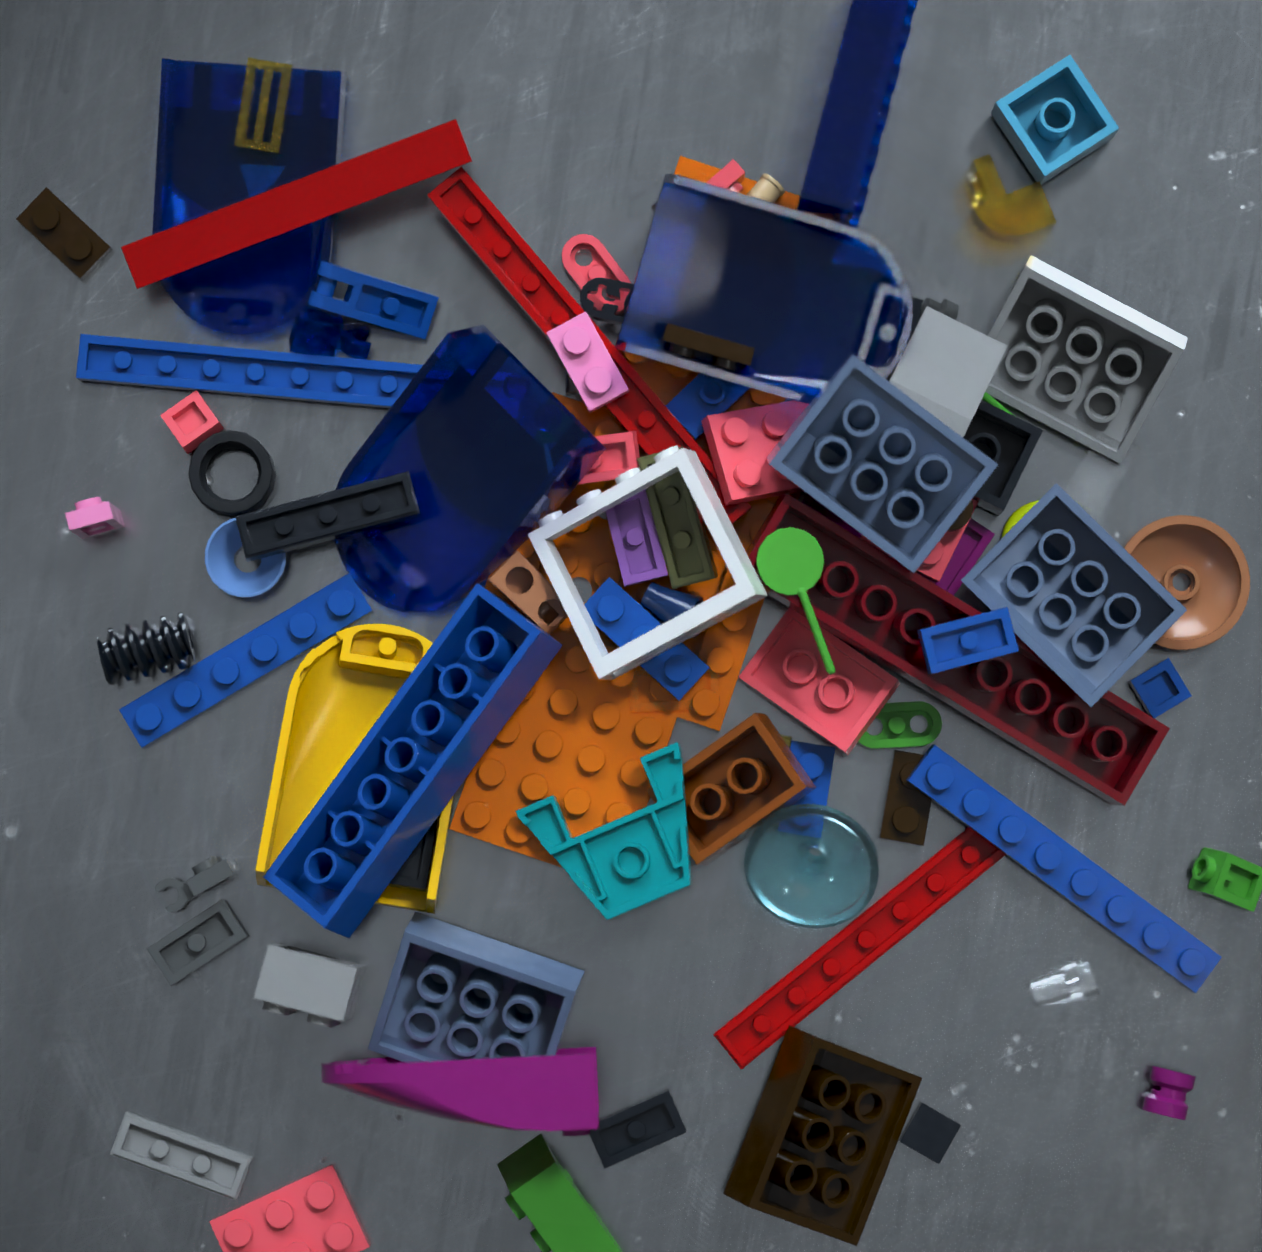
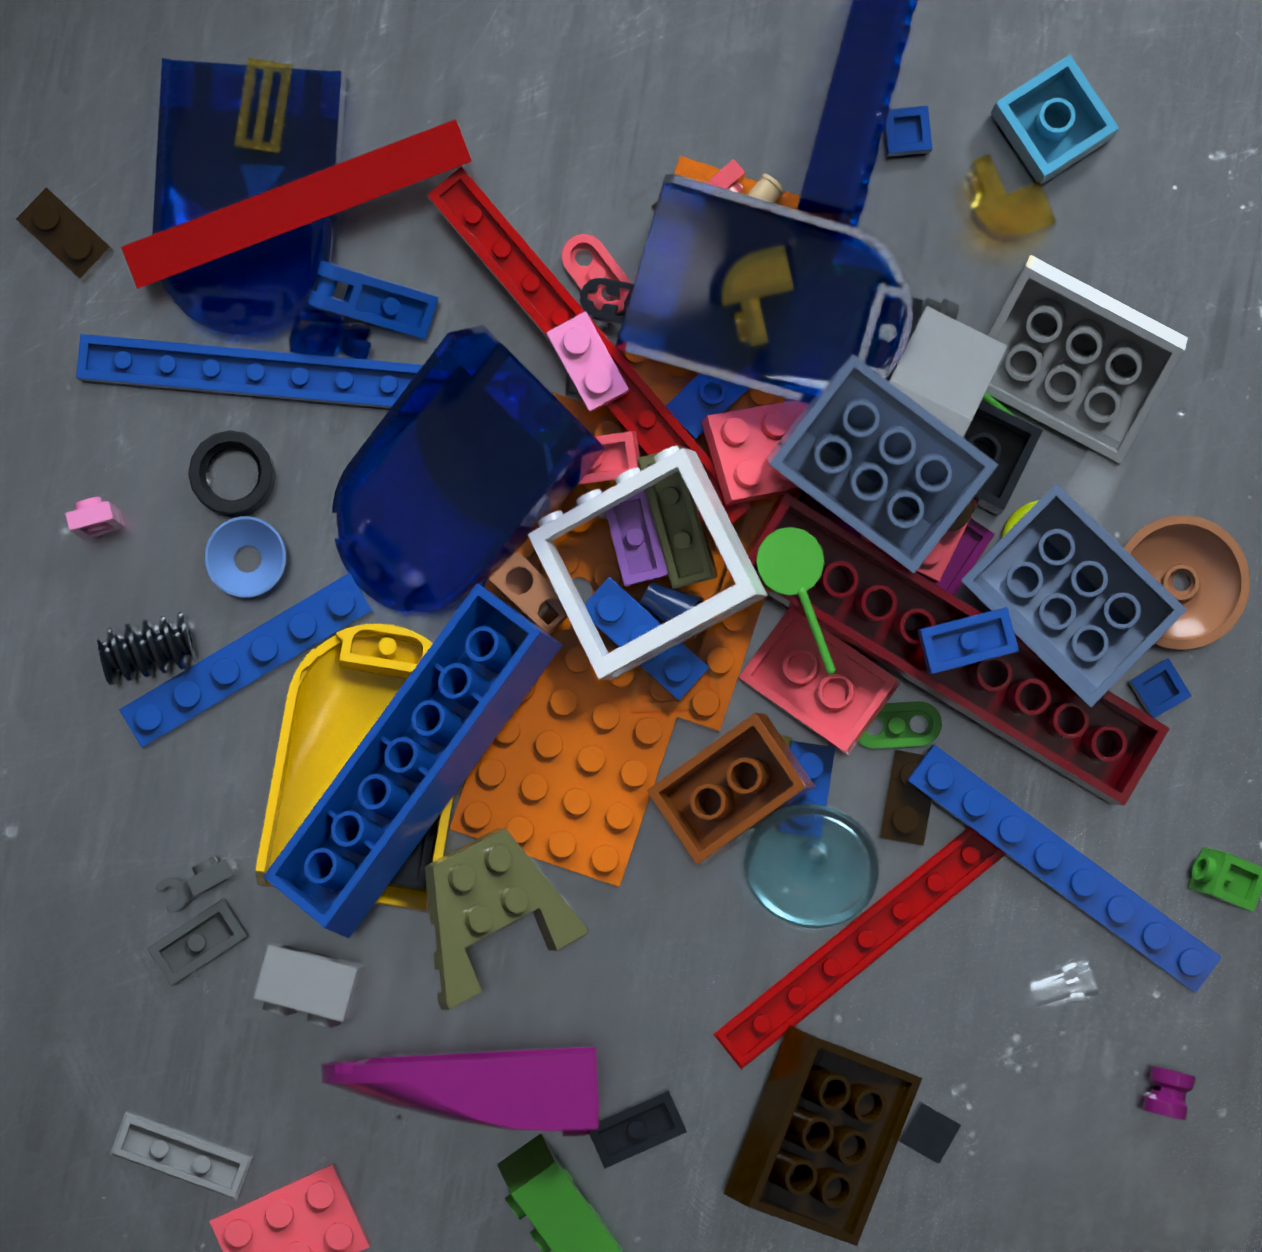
coral plate [160,390,224,454] -> none
black tile [235,471,421,562] -> none
sand blue slope [368,912,585,1062] -> none
teal wing [516,742,692,920] -> none
dark brown plate [661,323,755,372] -> none
none -> olive wing [425,828,589,1010]
none -> clear yellow brick [721,245,794,347]
none -> blue plate [883,106,933,157]

